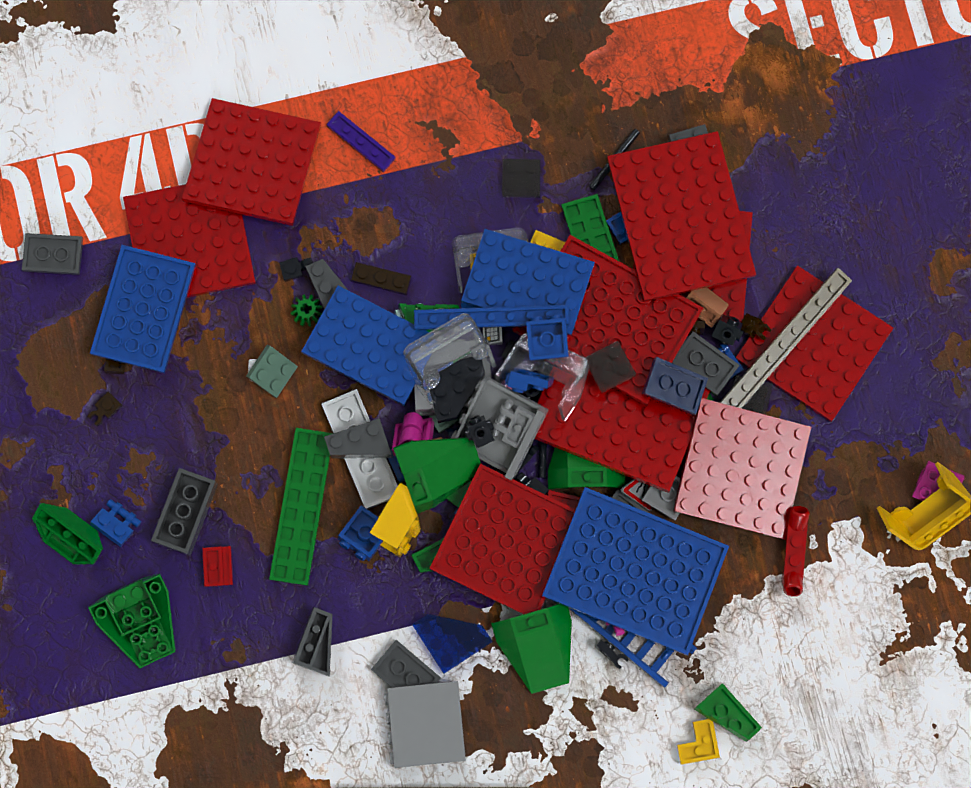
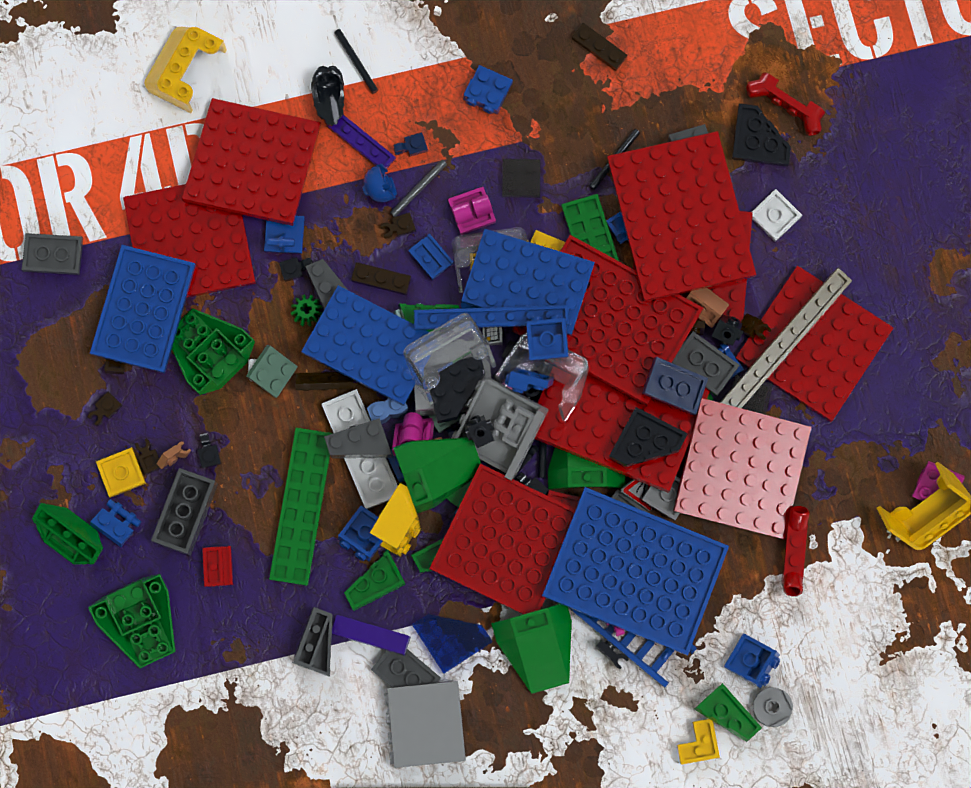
clear smoke plate [583,341,636,393] -> none
none -> yellow plate [96,447,146,498]
none -> dark brown plate [135,438,161,475]
none -> yellow windscreen [144,26,227,113]
none -> nougat plate [157,442,191,469]
none -> green wedge [172,308,255,395]
none -> black plate [198,433,221,469]
none -> blue plate [264,216,305,254]
none -> dark brown plate [295,372,354,391]
none -> black hair [311,66,344,127]
none -> dark purple tile [332,615,411,656]
none -> black bar [334,29,378,94]
none -> green wing [344,550,406,611]
none -> blue cylinder [362,163,397,203]
none -> medium blue brick [367,398,408,424]
none -> dark brown plate [380,212,416,239]
none -> dark grey bar [390,160,447,217]
none -> dark blue plate [393,132,428,157]
none -> blue plate [408,233,454,281]
none -> dark pink plate [448,187,496,235]
none -> blue plate [463,65,513,114]
none -> dark brown plate [572,23,628,71]
none -> black plate [609,407,688,467]
none -> blue plate [724,633,780,689]
none -> black plate [732,103,791,166]
none -> red plate [746,72,825,136]
none -> white tile [752,189,802,242]
none -> light grey plate [753,687,793,727]

